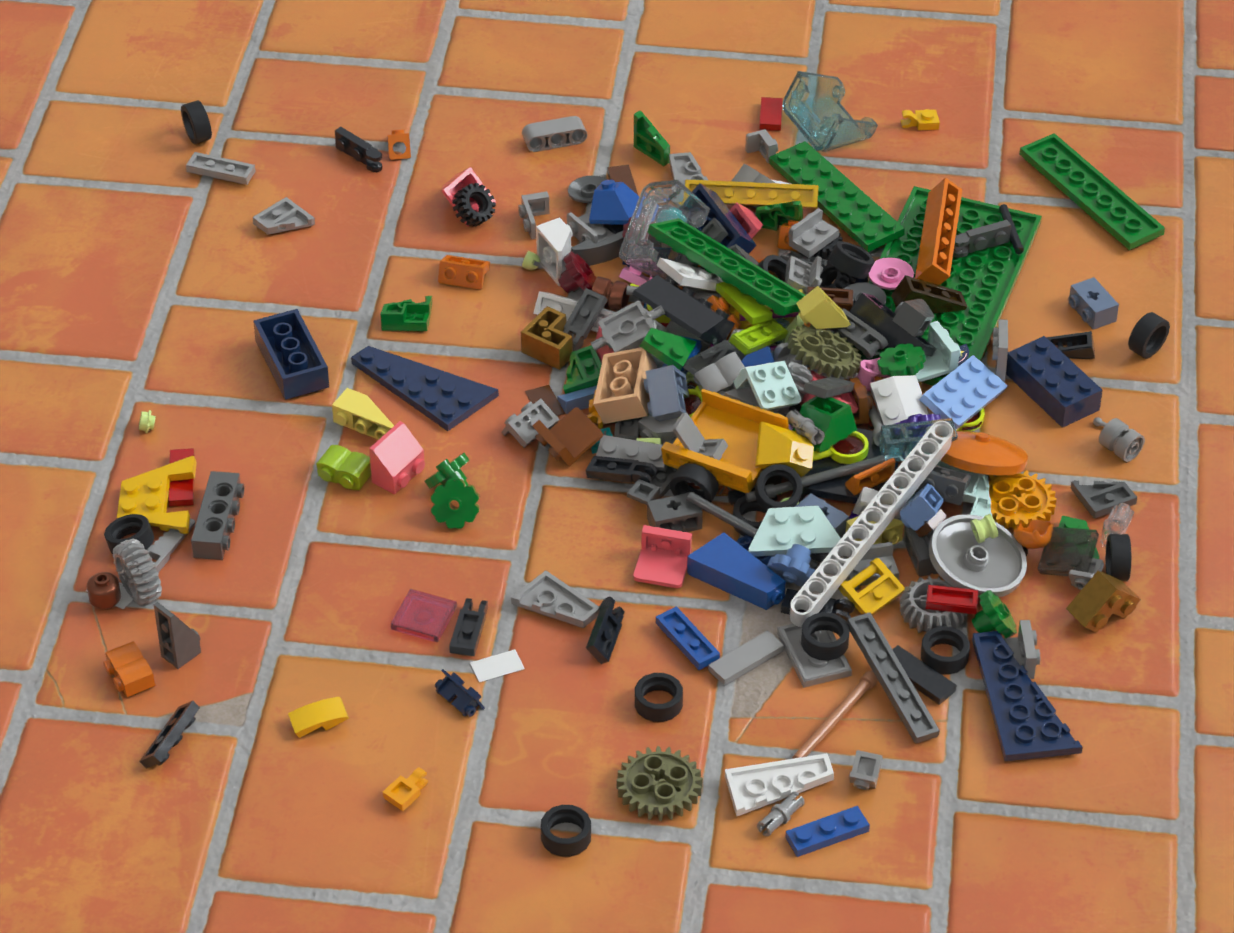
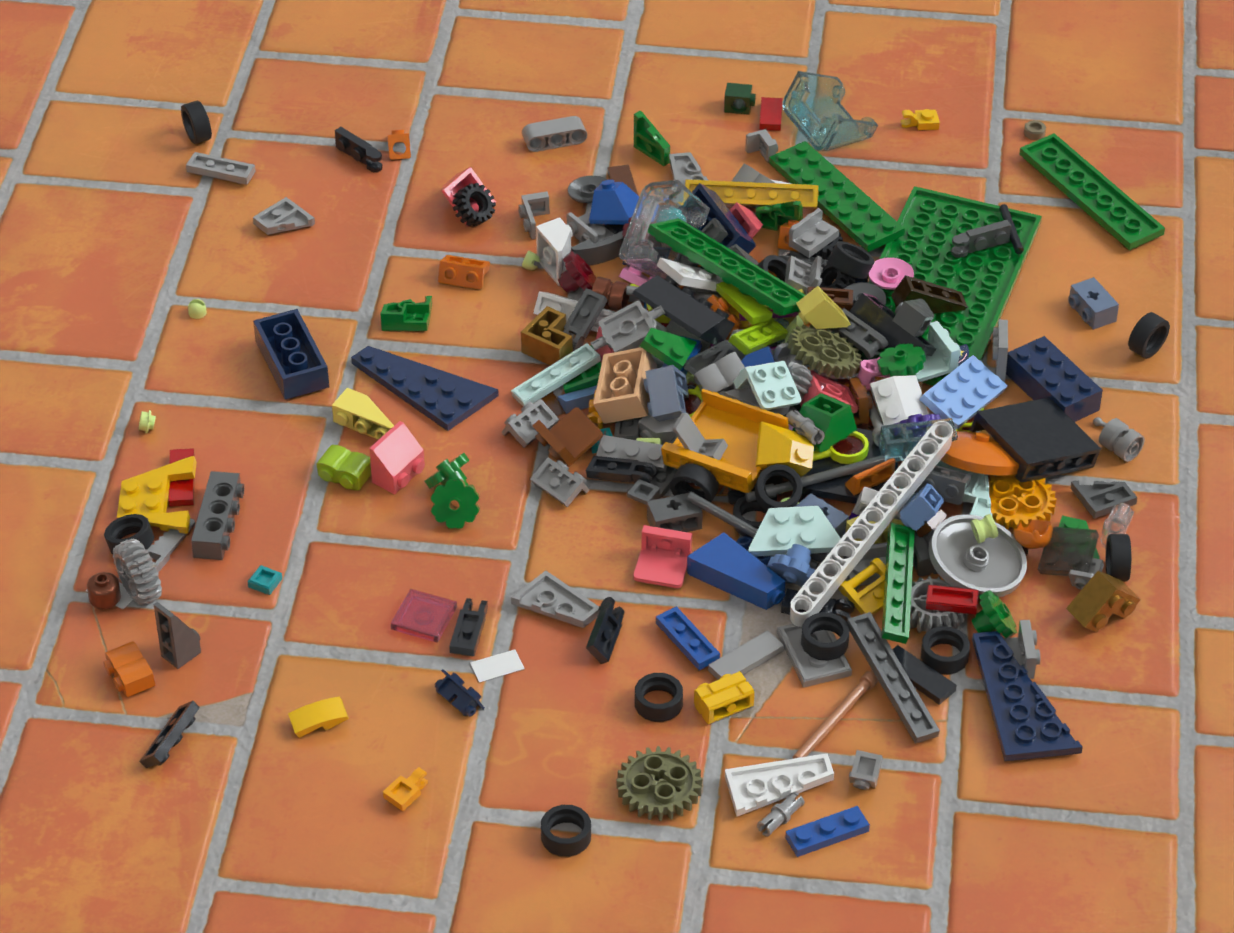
dark grey tile [804,376,855,399] -> none
orange brick [915,178,963,285] -> none
black slope [1046,331,1095,359] -> none
none -> yellowish green hinge [188,299,207,319]
none -> teal tile [248,565,283,595]
none -> light aqua tile [511,343,601,407]
none -> light grey bracket [530,457,589,507]
none -> yellow brick [694,671,755,724]
none -> dark green brick [724,83,756,115]
none -> green plate [882,523,915,644]
none -> black panel [970,397,1101,483]
none -> dark tan tile [1024,120,1046,140]

